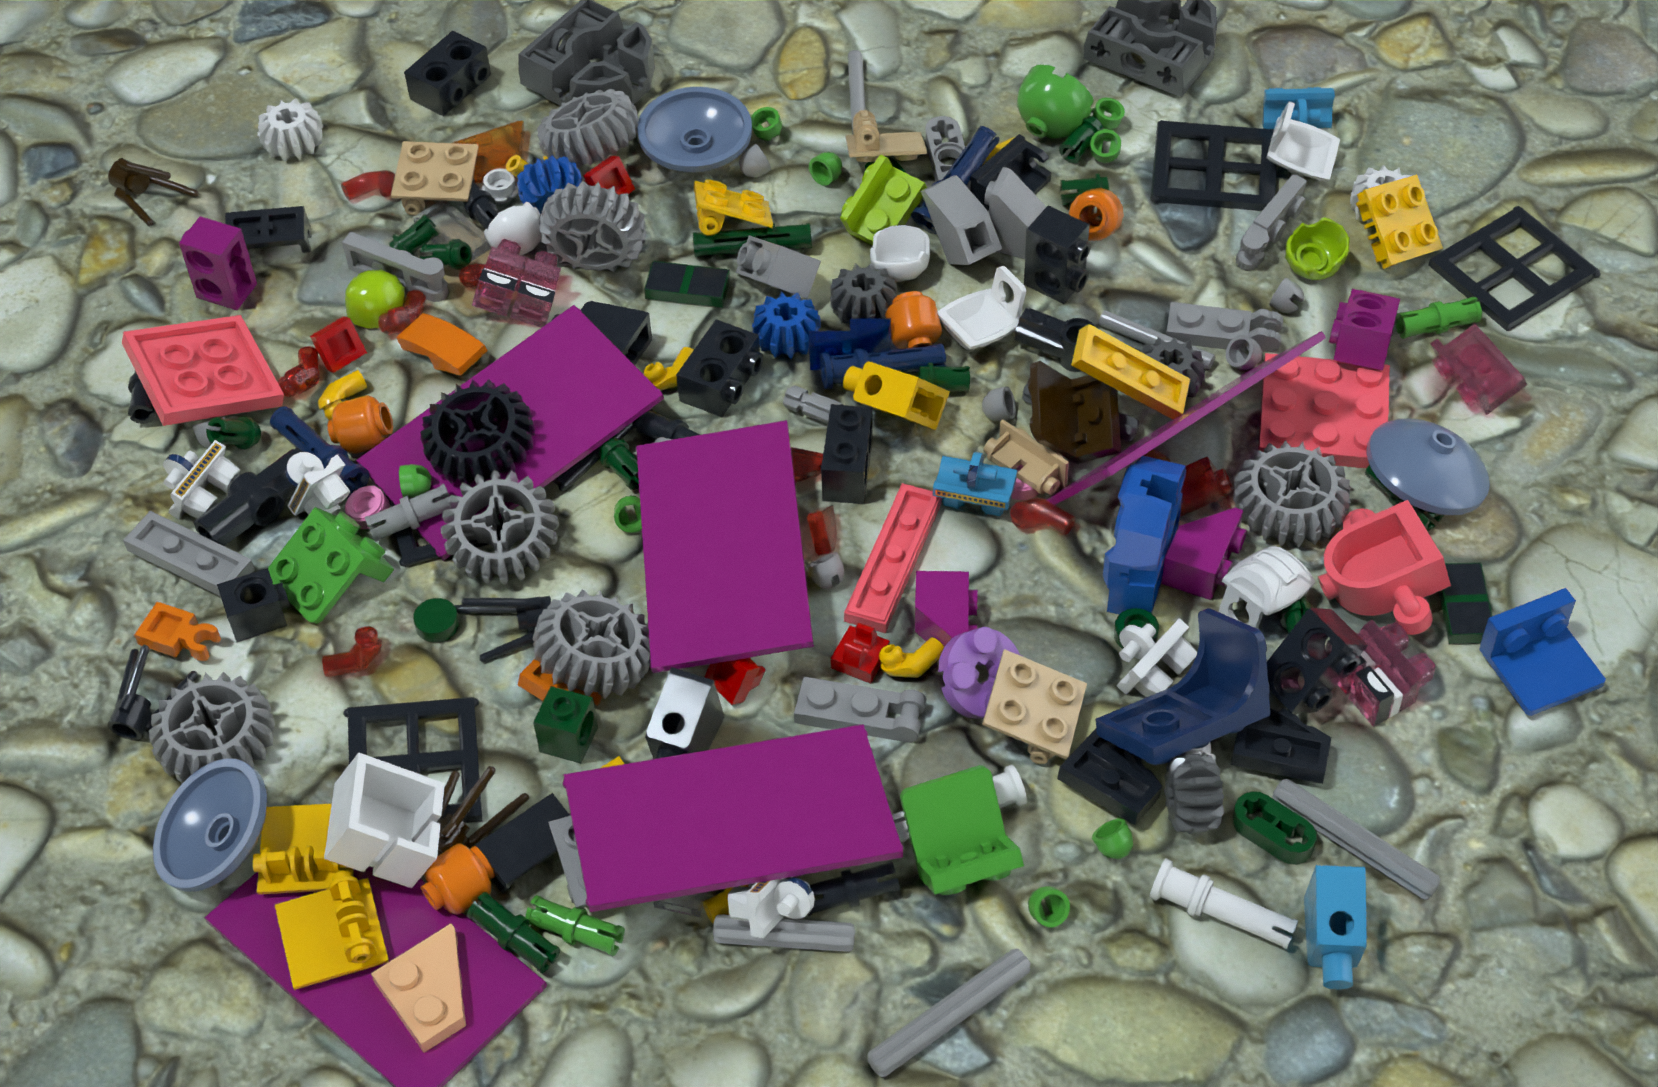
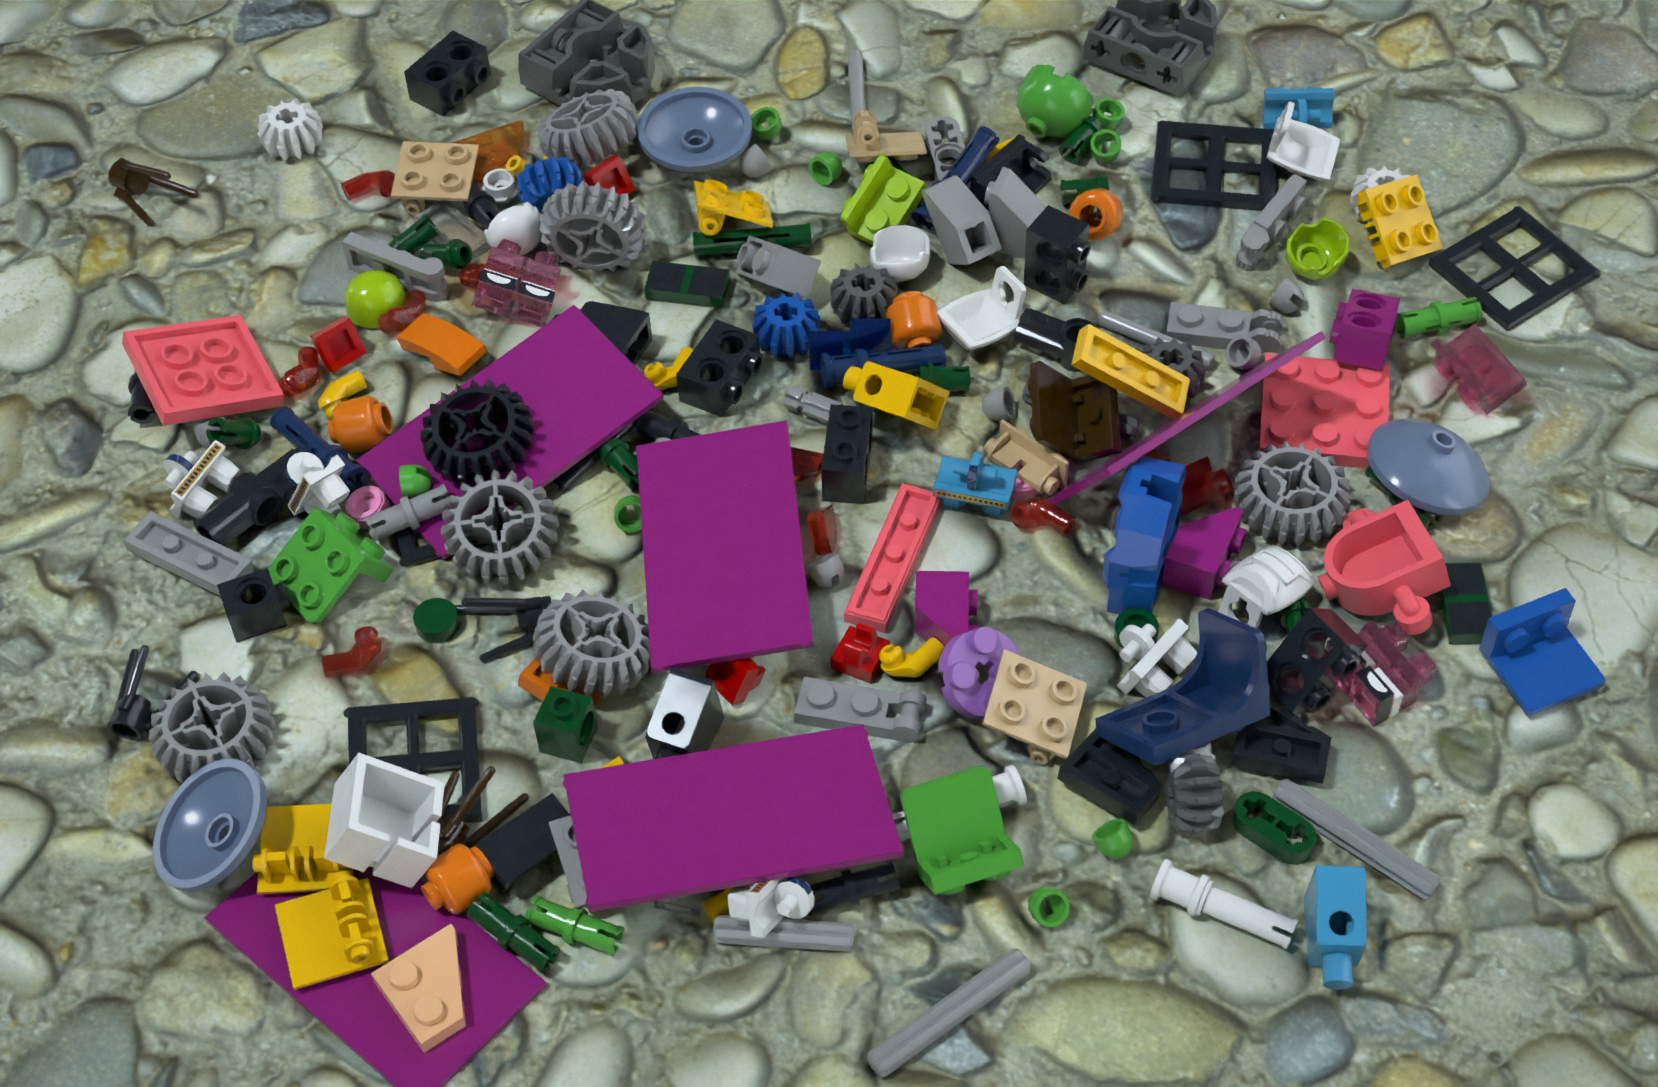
orange plate [134,602,221,661] -> none
magenta brick [179,216,257,311] -> none
black hinge [225,206,312,253] -> none

